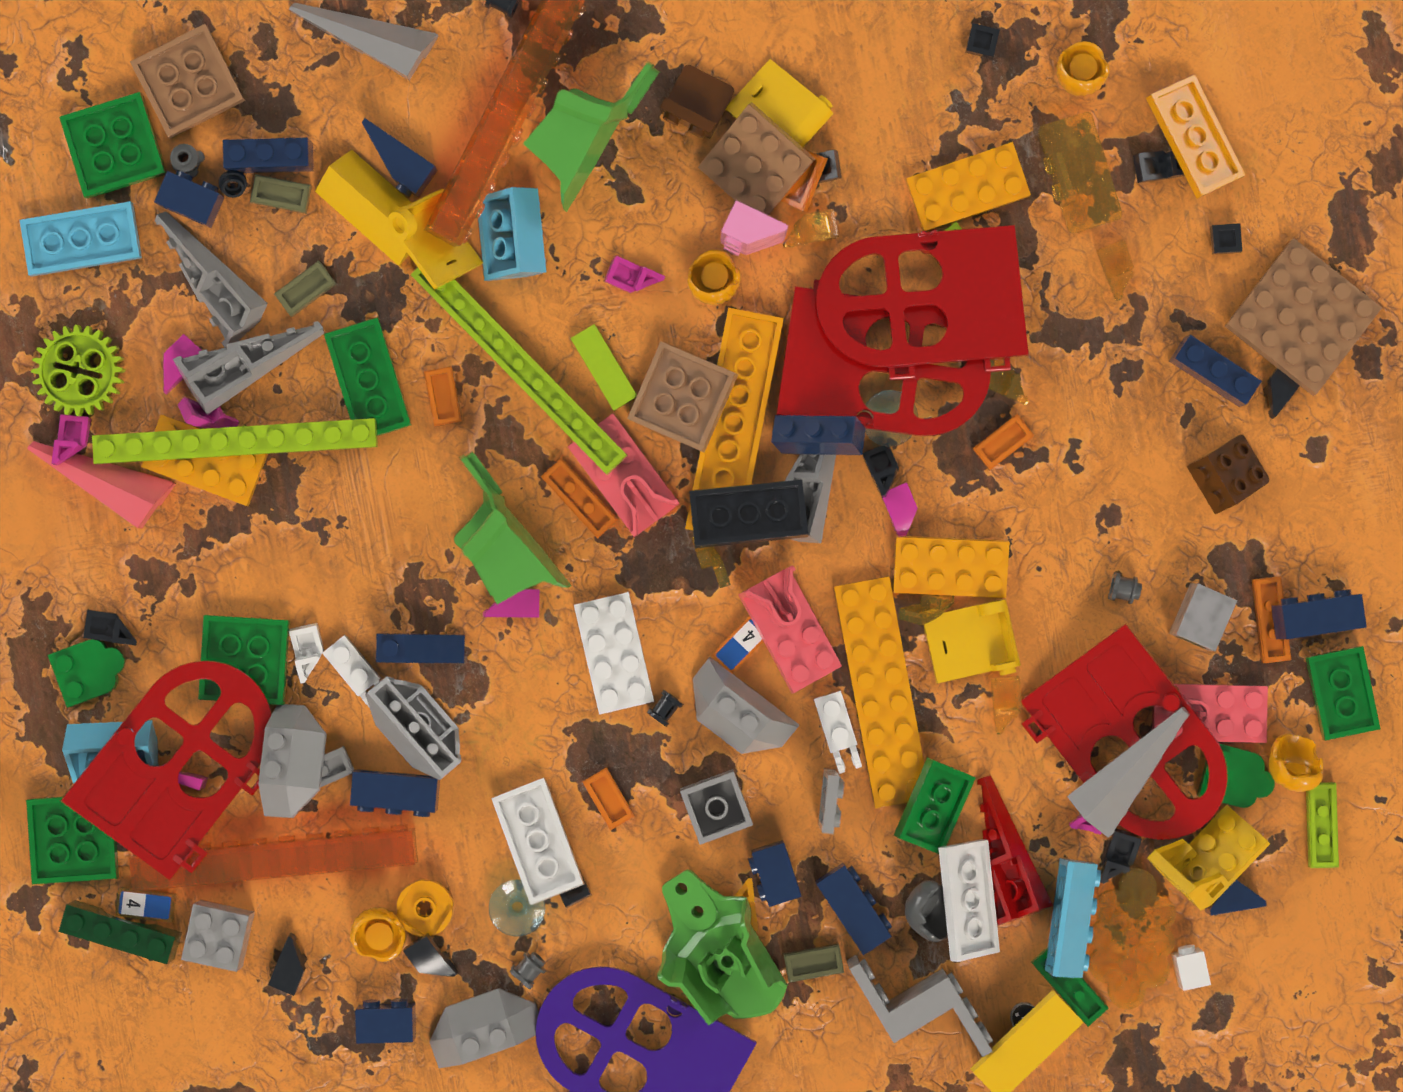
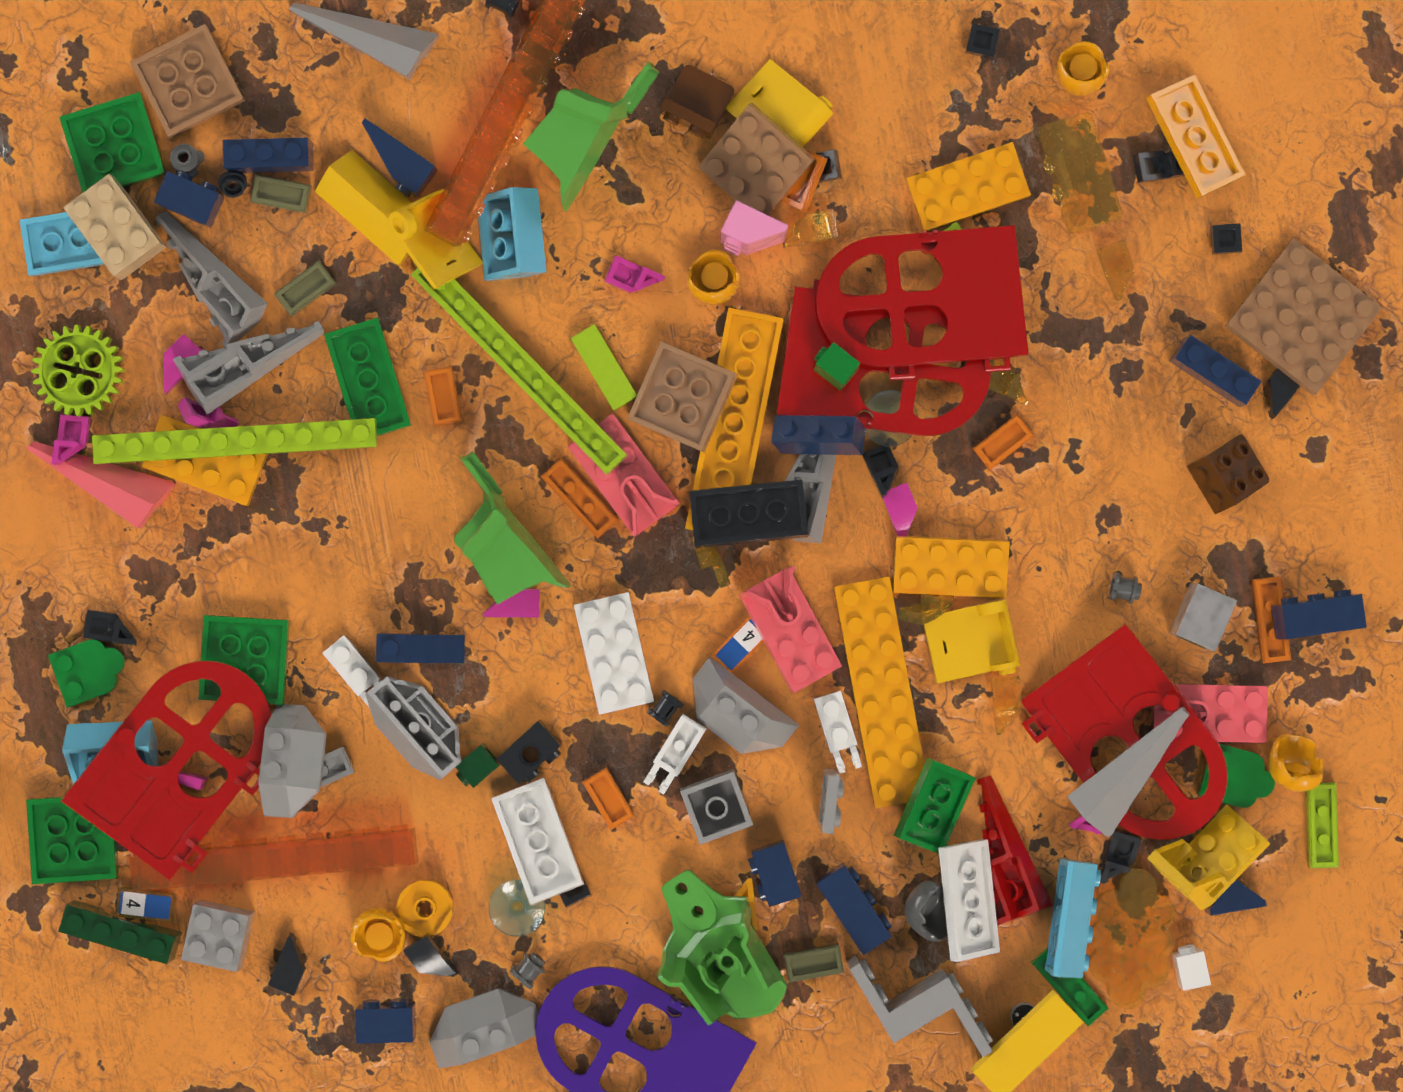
white slope [289,623,324,684] -> none
dark blue brick [350,769,440,817] -> none
green plate [1305,646,1381,741] -> none
none -> tan brick [63,174,167,280]
none -> dark green brick [456,743,501,788]
none -> black brick [496,719,562,784]
none -> white hinge [643,714,707,795]
none -> green brick [814,342,860,391]

